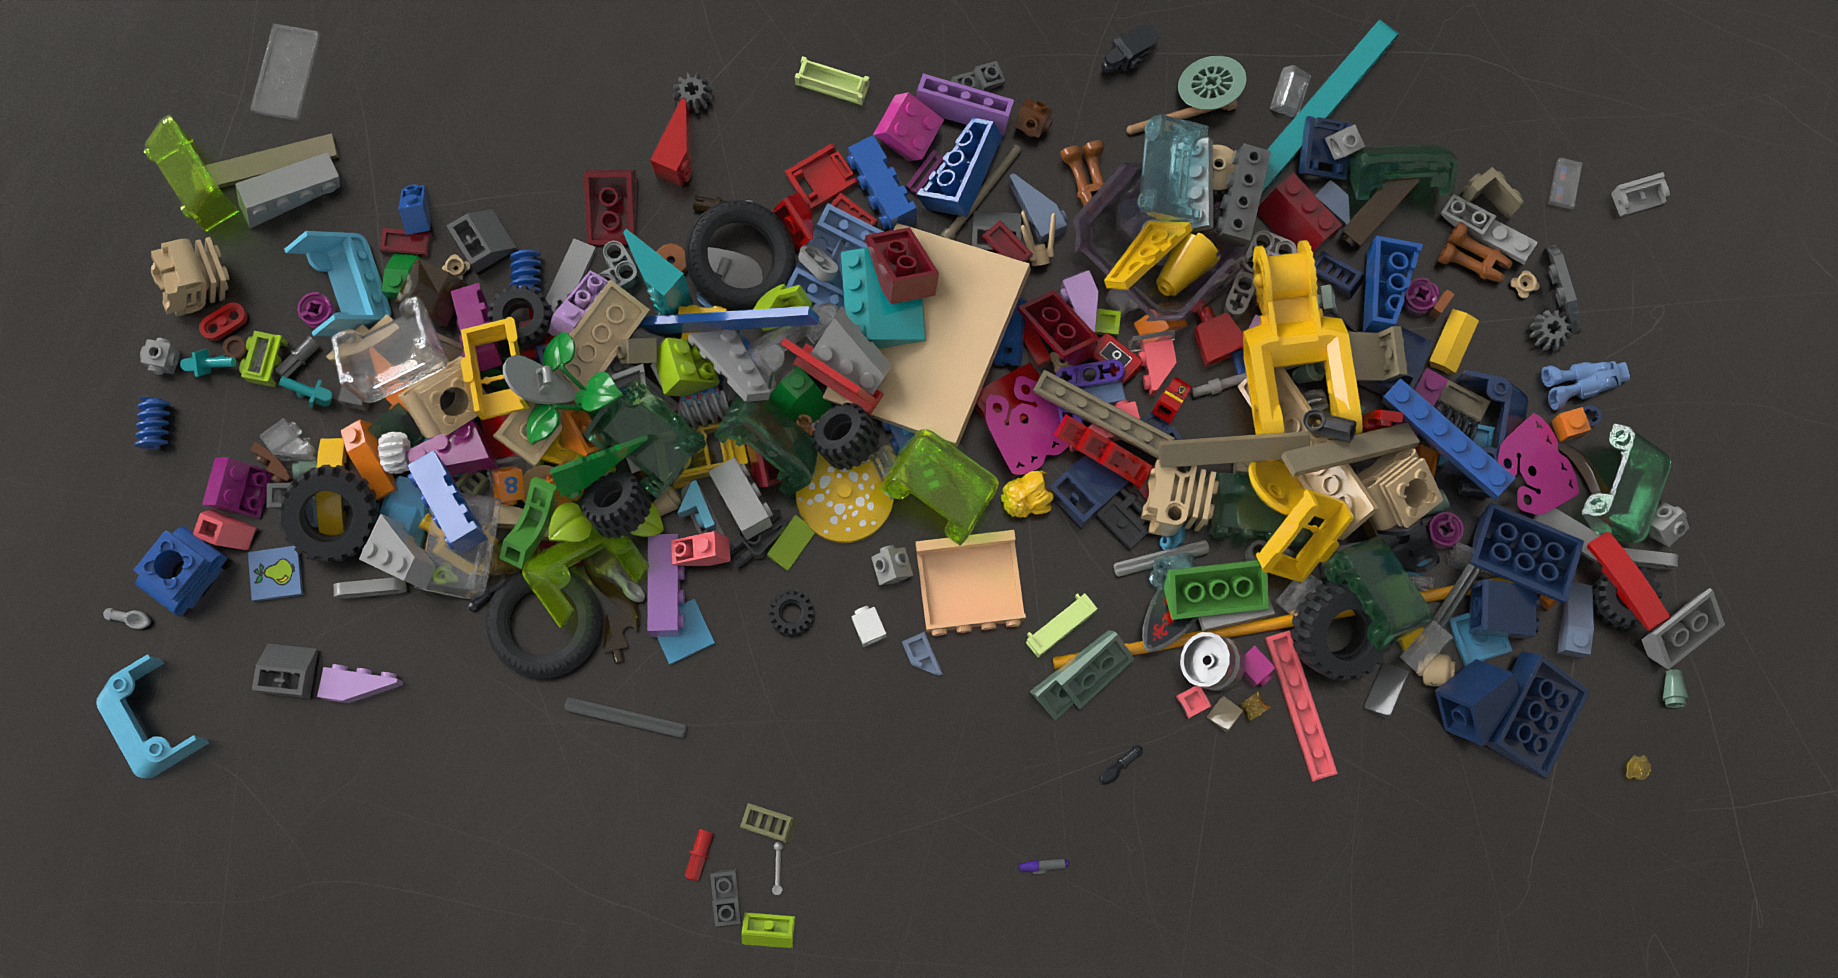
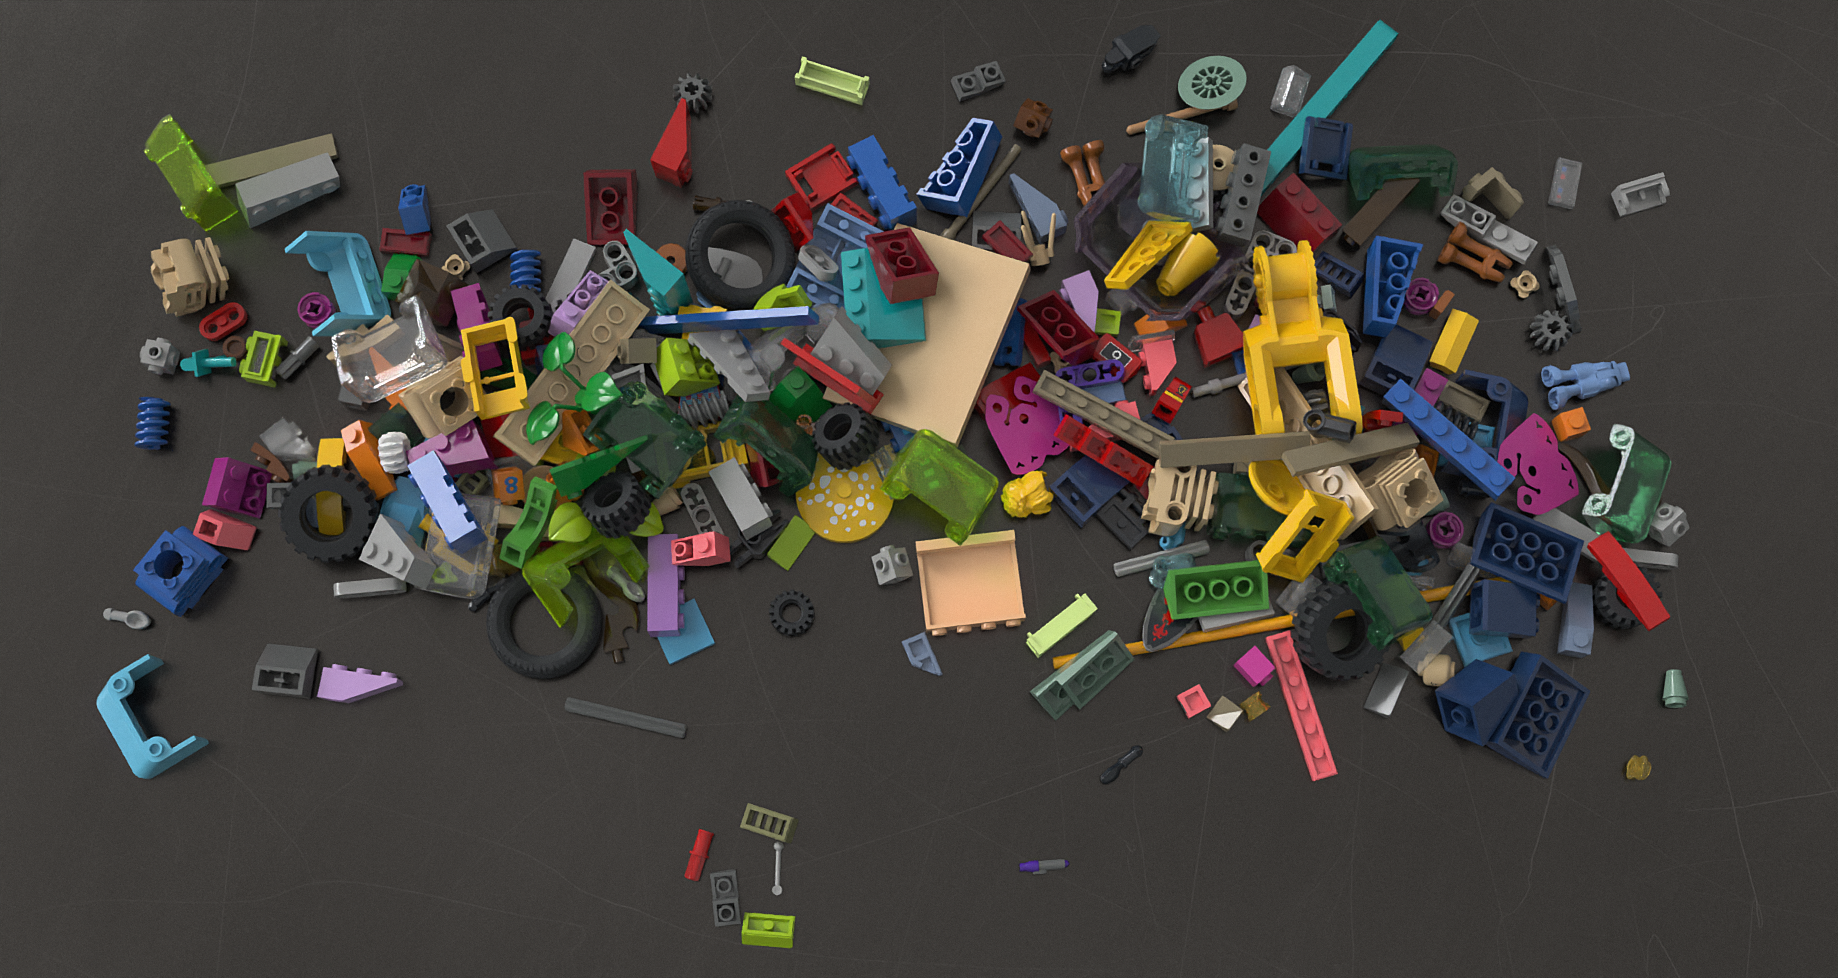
medium blue tile [248,546,304,602] -> none
clear tile [250,23,321,121] -> none
teal arm [279,376,332,408] -> none
light grey shield [503,355,576,404] -> none
medium azure slope [678,480,717,532] -> none
white brick [851,606,886,647] -> none
dark pink brick [873,92,944,161] -> none
magenta tile [906,149,944,197] -> none
medium lavender brick [916,73,1014,136] -> none
wheel [1180,632,1246,691] -> none
sand blue tile [1315,180,1350,226] -> none
light grey brick [1325,125,1365,160] -> none
dark tan bracket [1348,326,1407,382] -> none
dark blue bush [1583,405,1602,428] -> none
light grey slope [1642,588,1725,670] -> none

